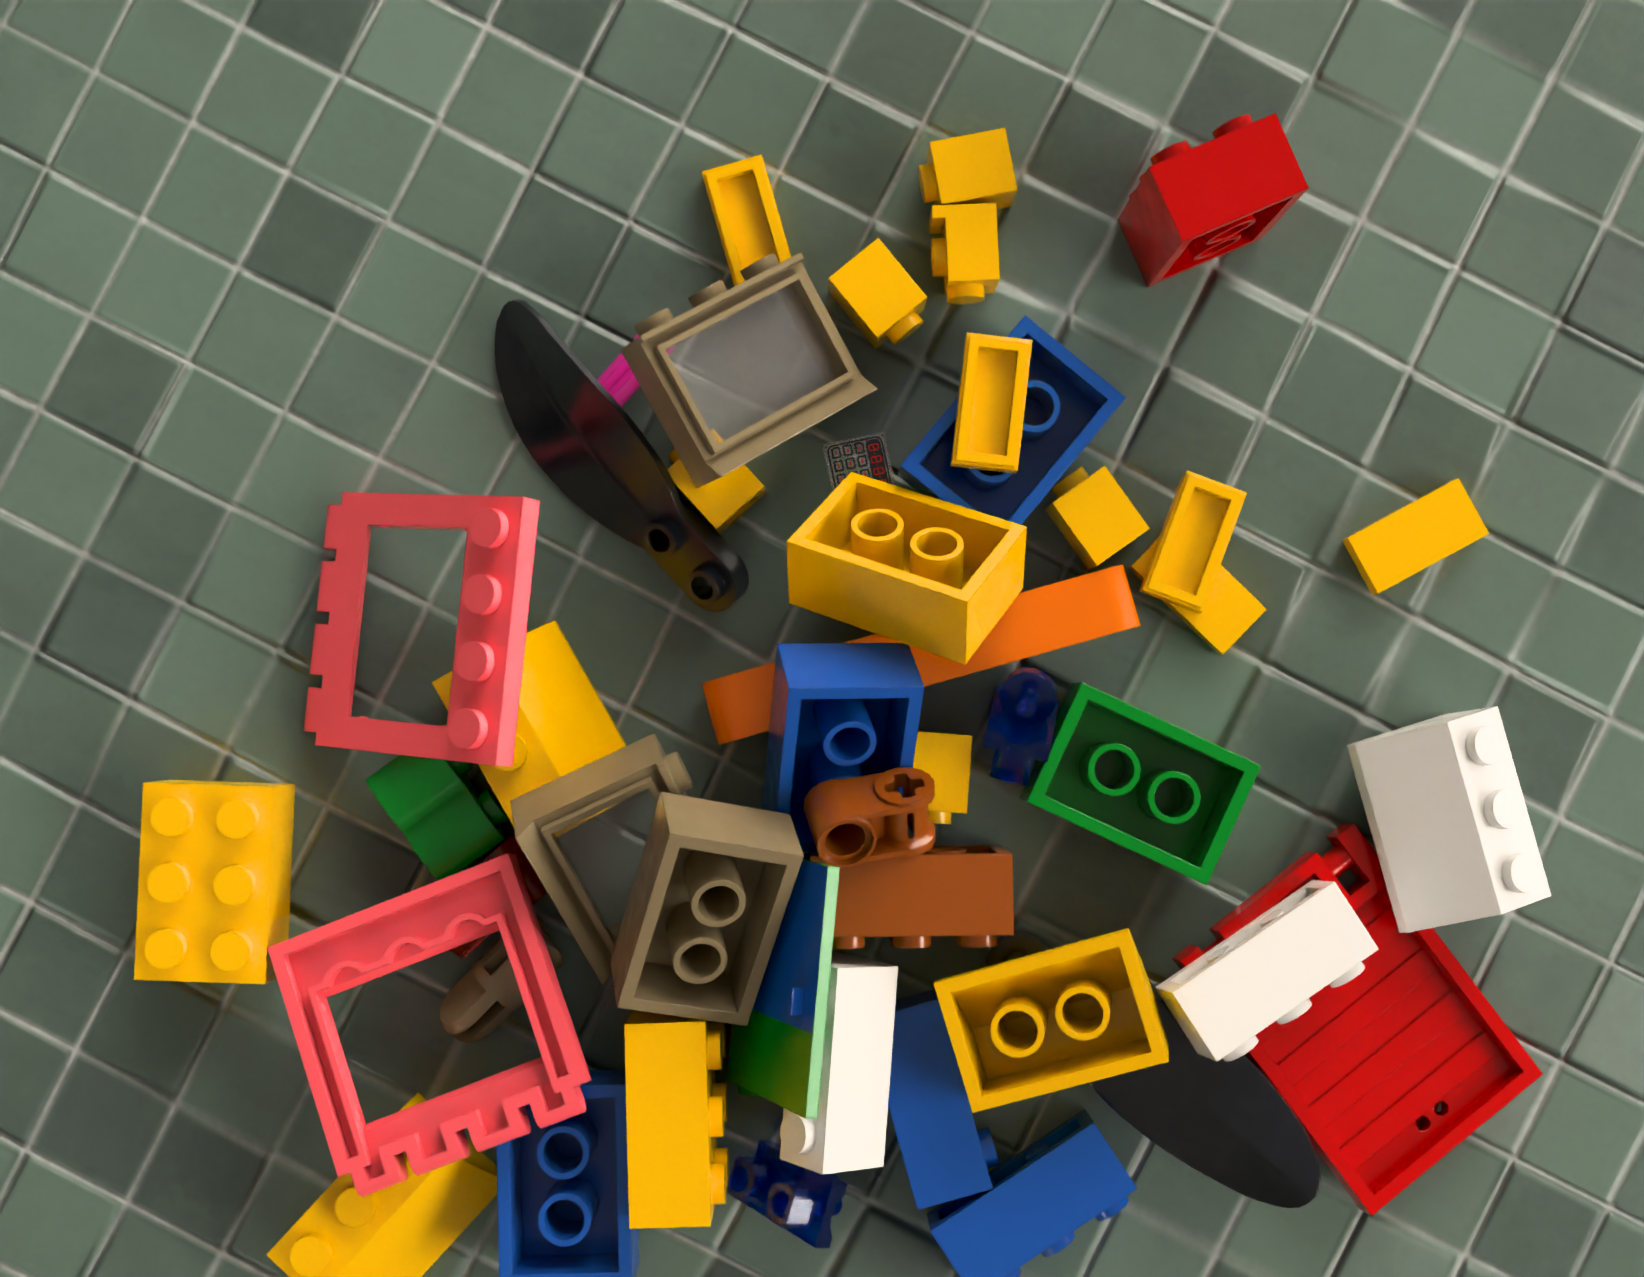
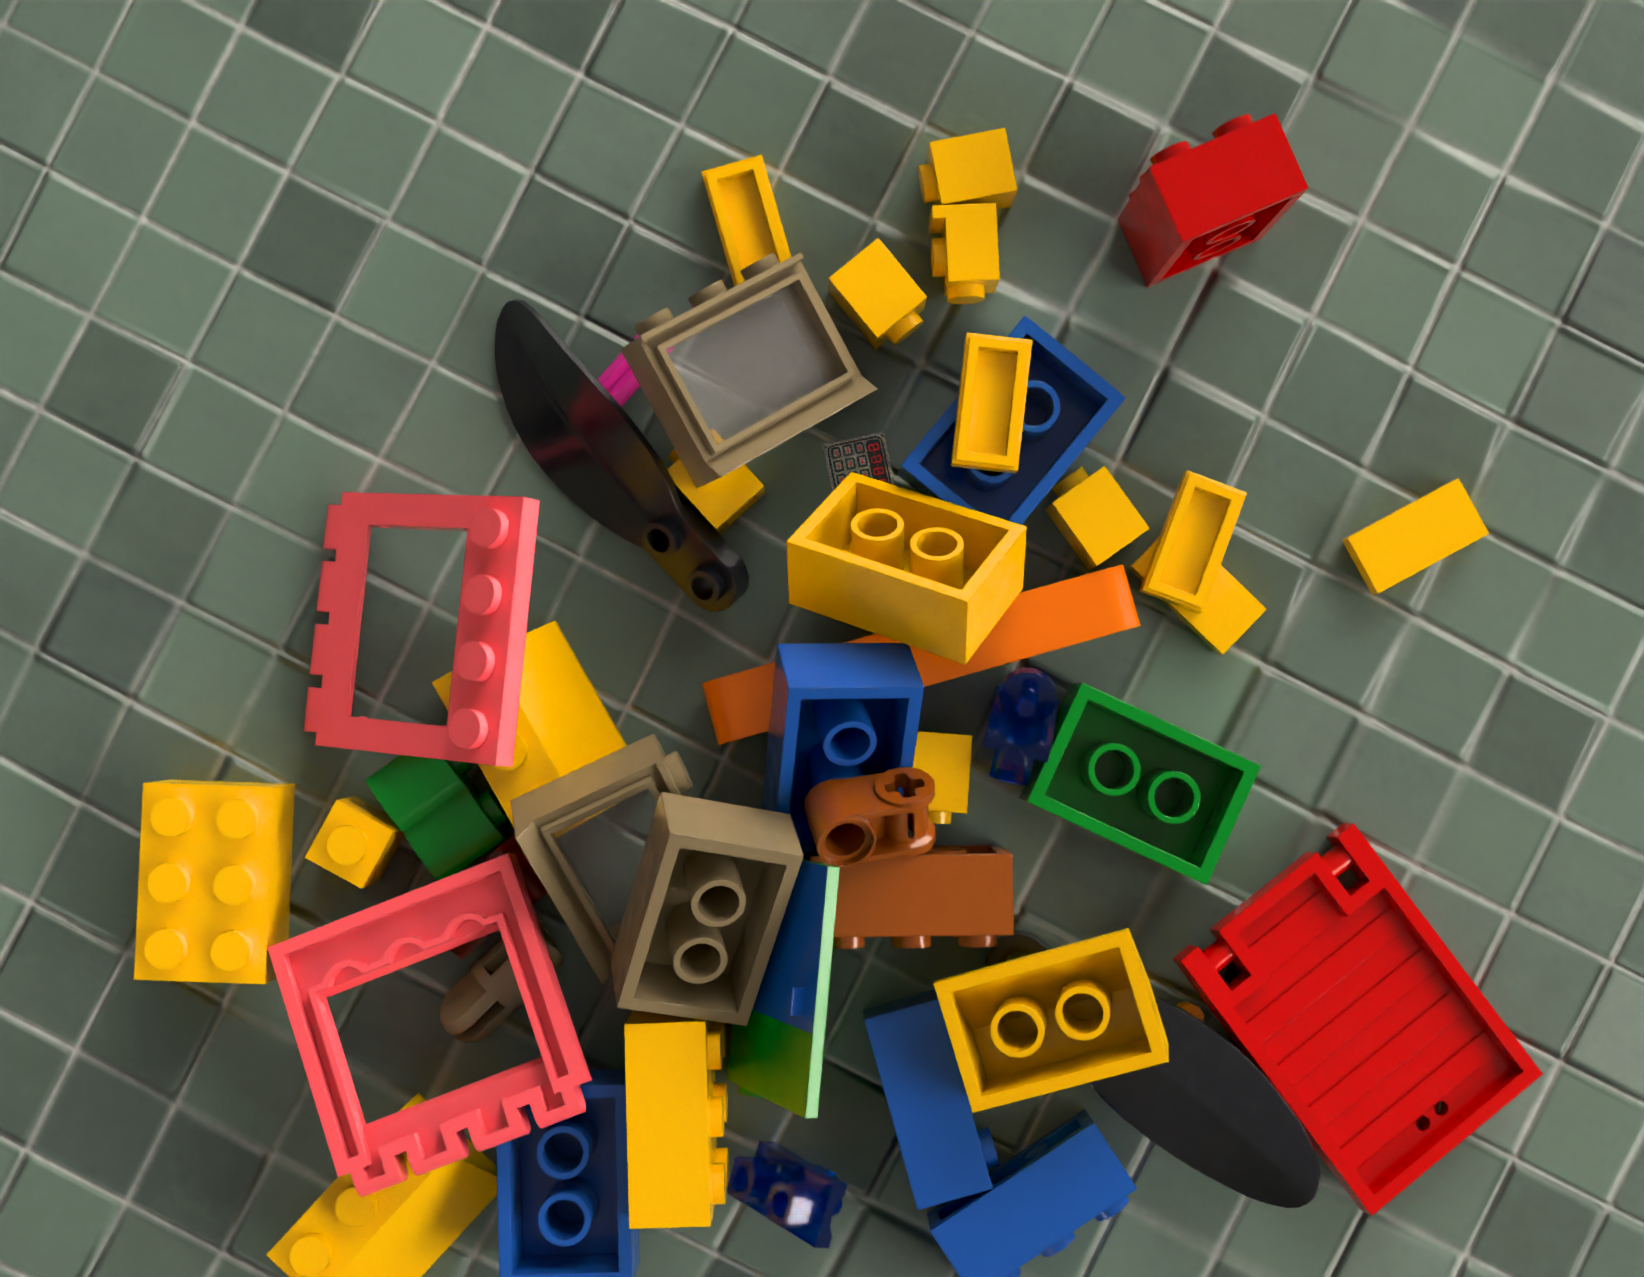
white slope [780,951,898,1175] -> none
white brick [1155,880,1379,1062] -> none
white slope [1347,706,1551,933] -> none
none -> yellow brick [304,796,404,889]

